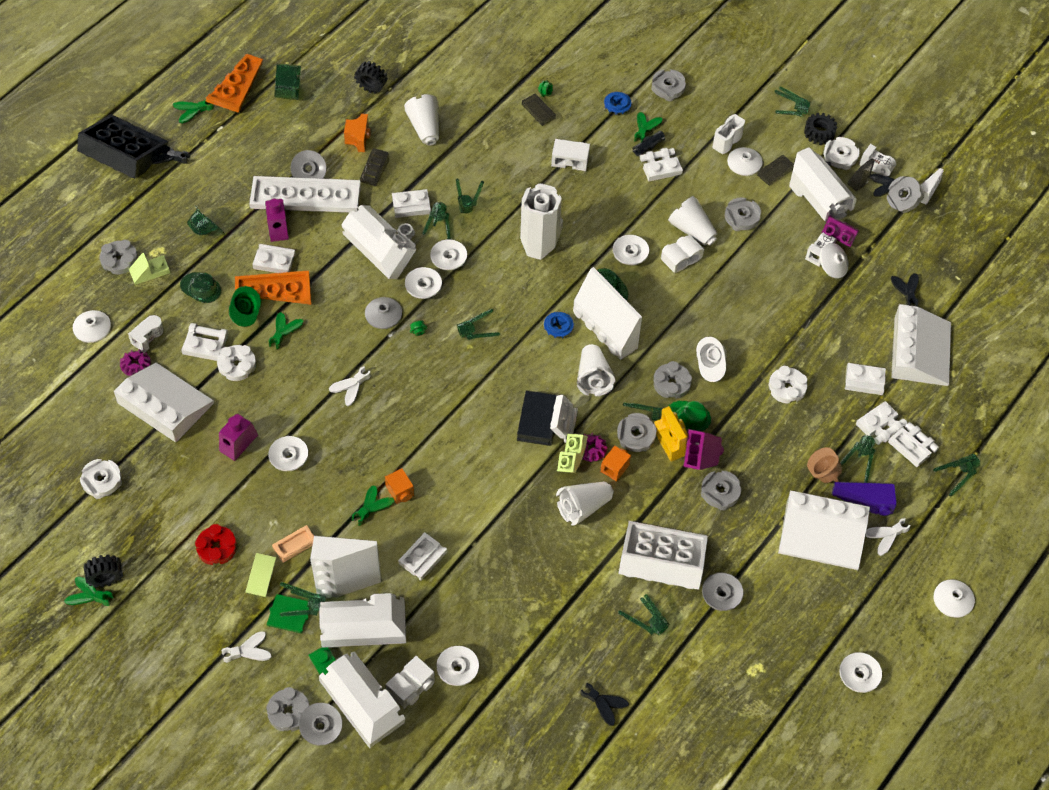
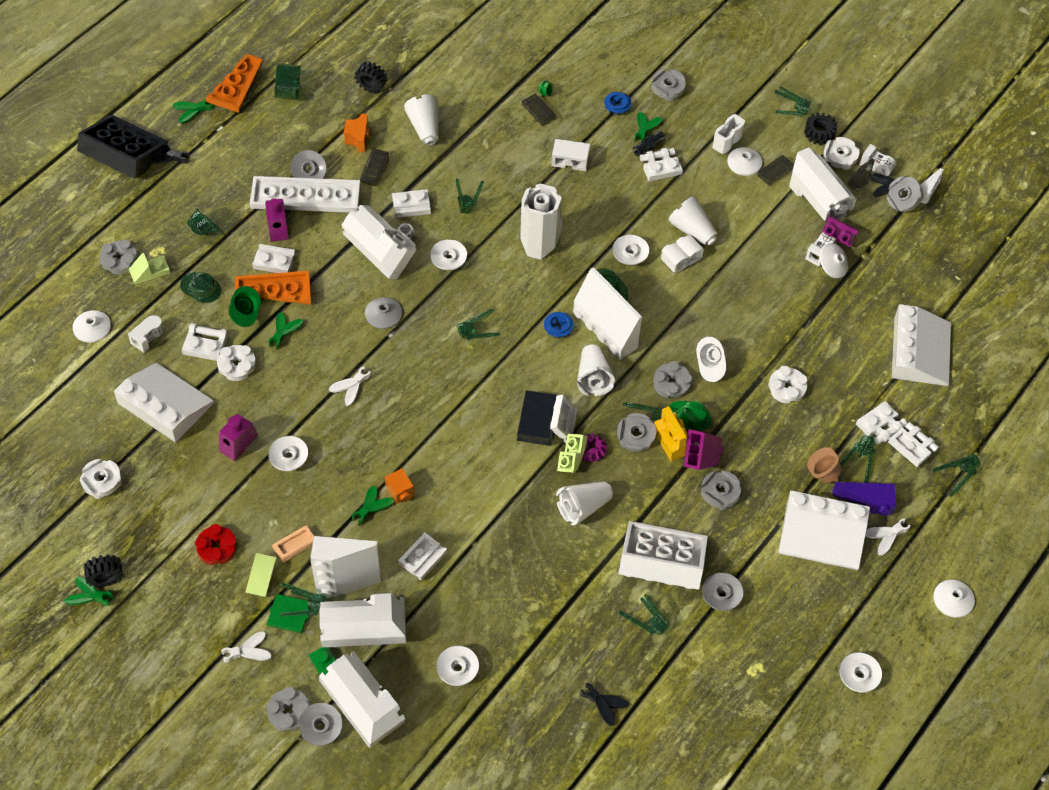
magenta gear [120,349,151,376] -> none
white brick [386,656,434,709] -> none
white dish [405,267,442,299] -> none
green plate [410,320,428,336] -> none
clear green plant [422,202,451,240] -> none
orange brick [600,446,631,482] -> none
light grey plate [725,198,761,231] -> none
white plate [845,363,886,395] -> none
black piece [891,273,919,307] -> none

